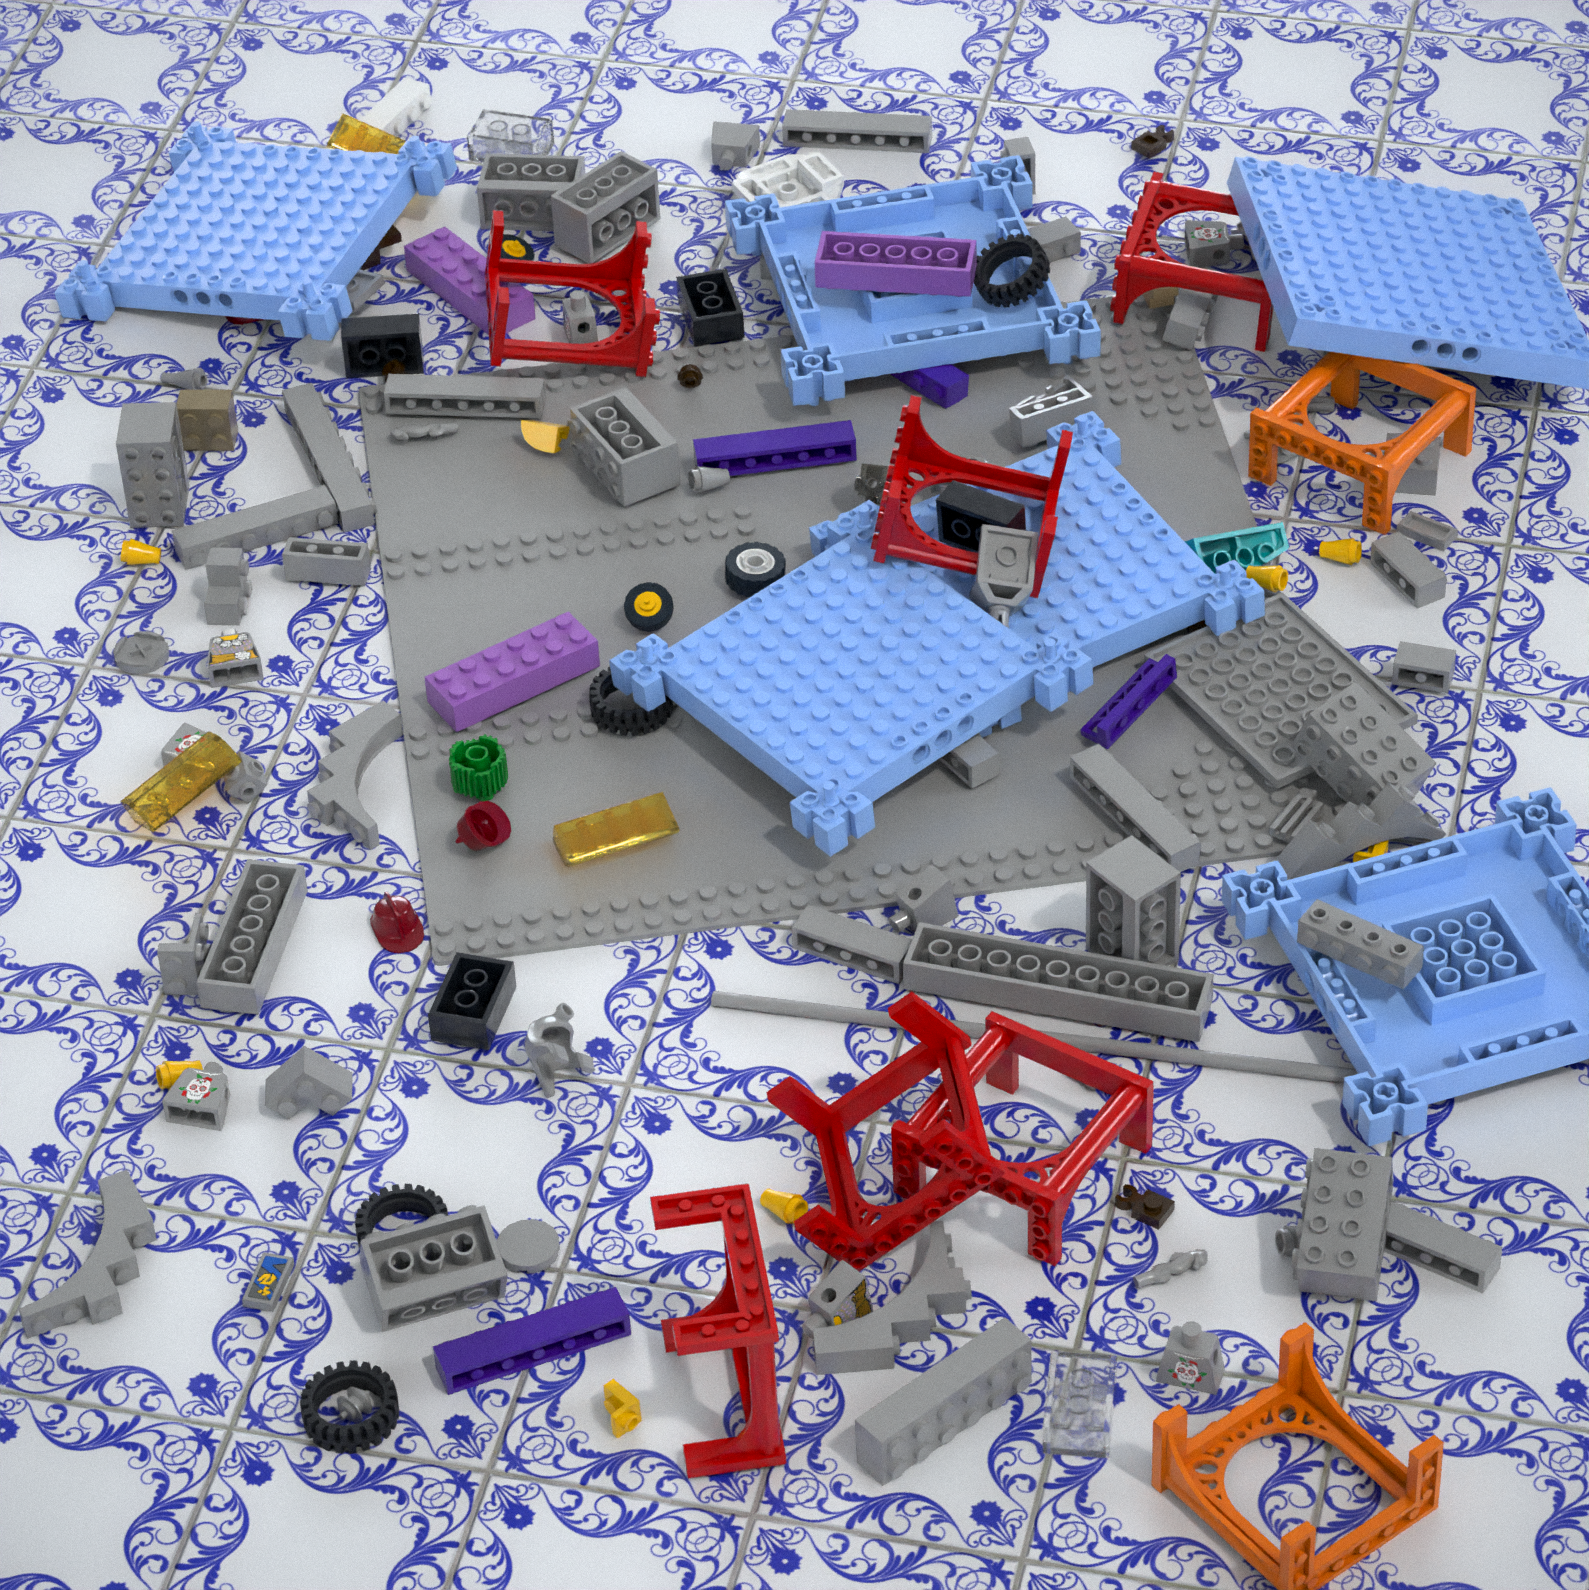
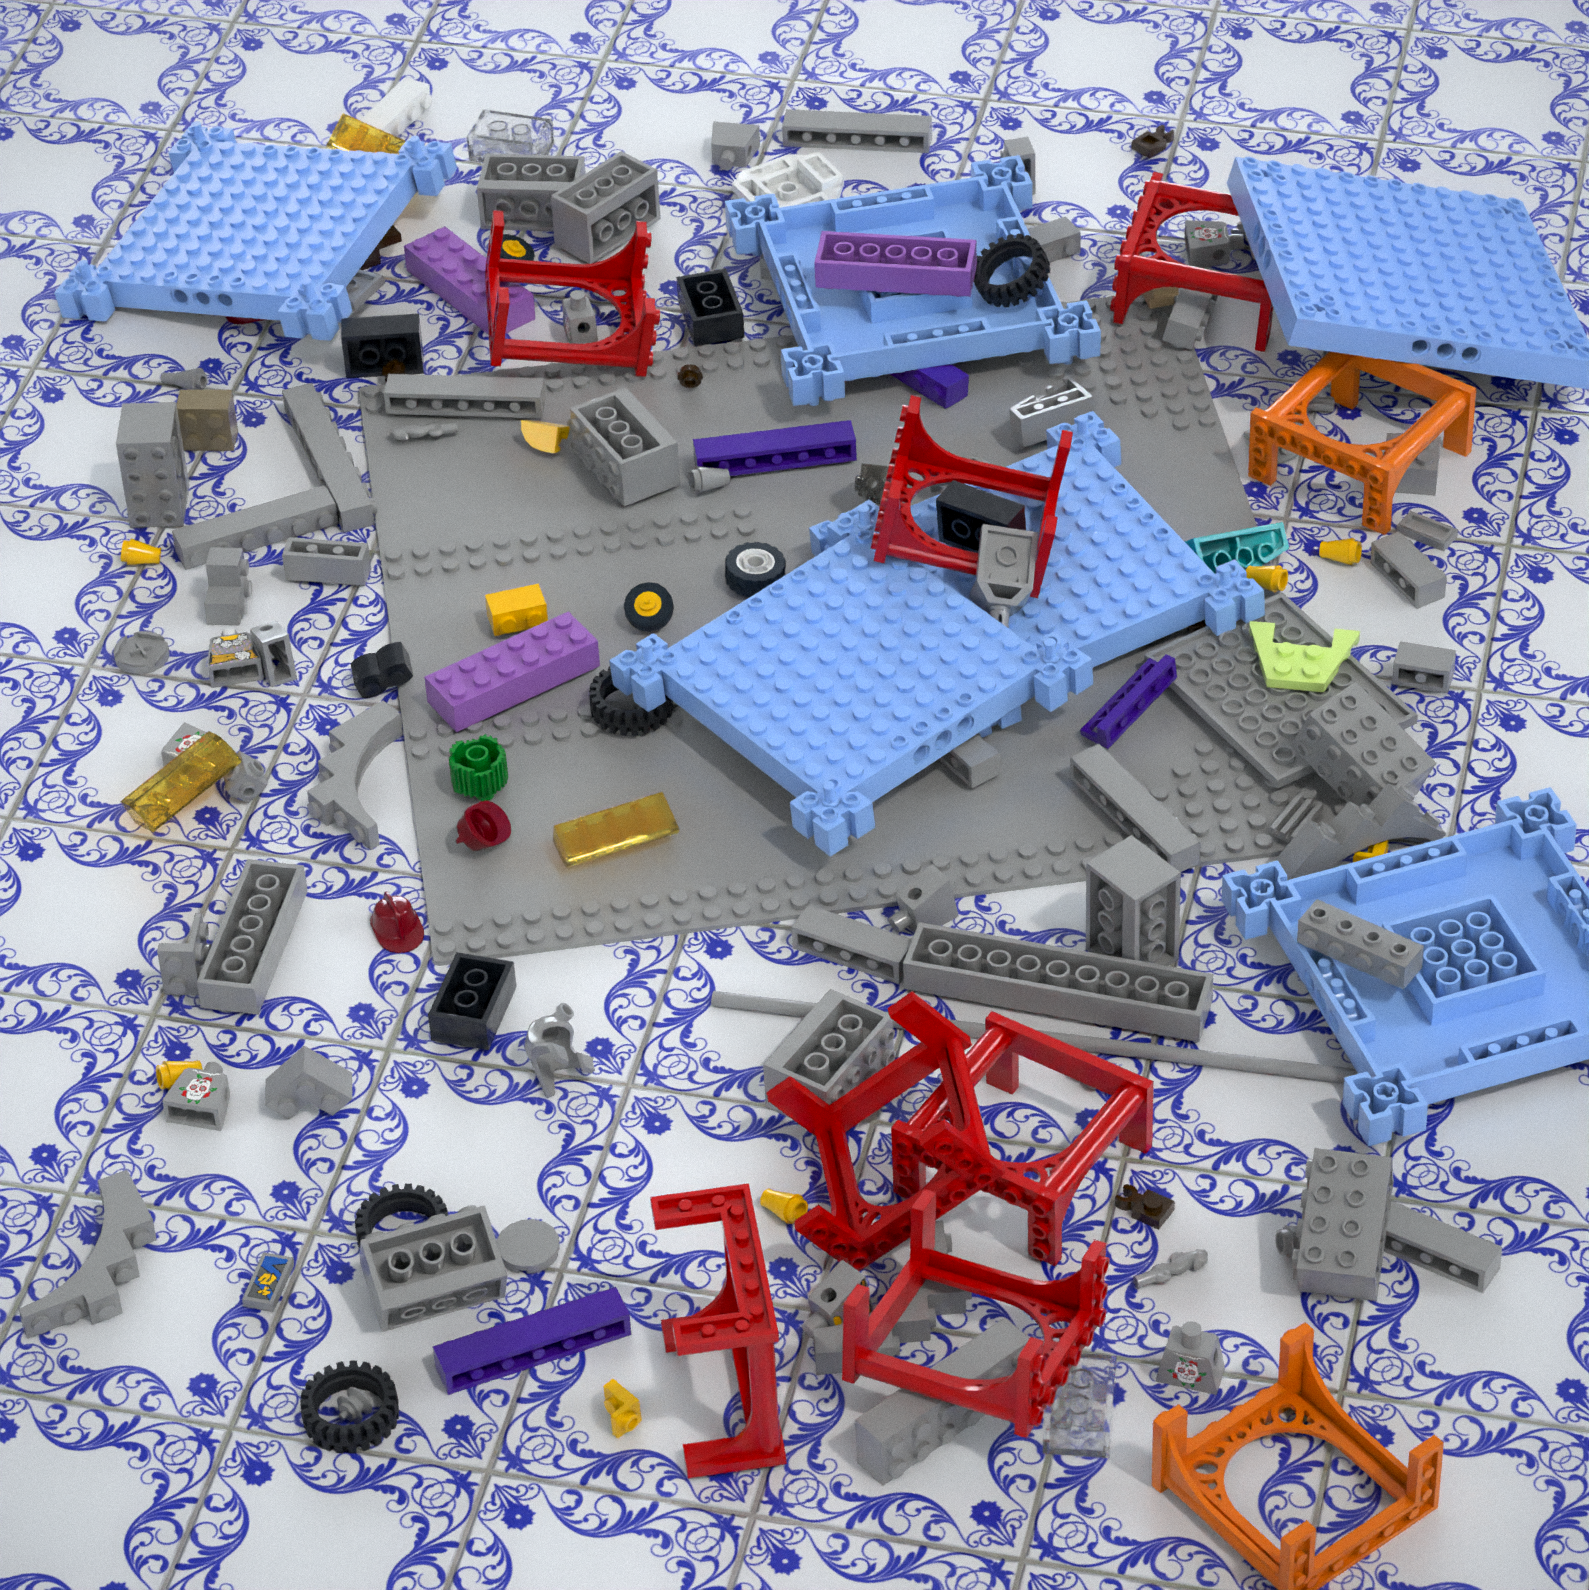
none -> light grey torso [250,621,297,687]
none -> black brick [351,642,413,698]
none -> yellow brick [485,583,548,636]
none -> light grey brick [763,989,896,1118]
none -> red arch [842,1189,1110,1438]
none -> yellowish green wing [1249,621,1360,692]

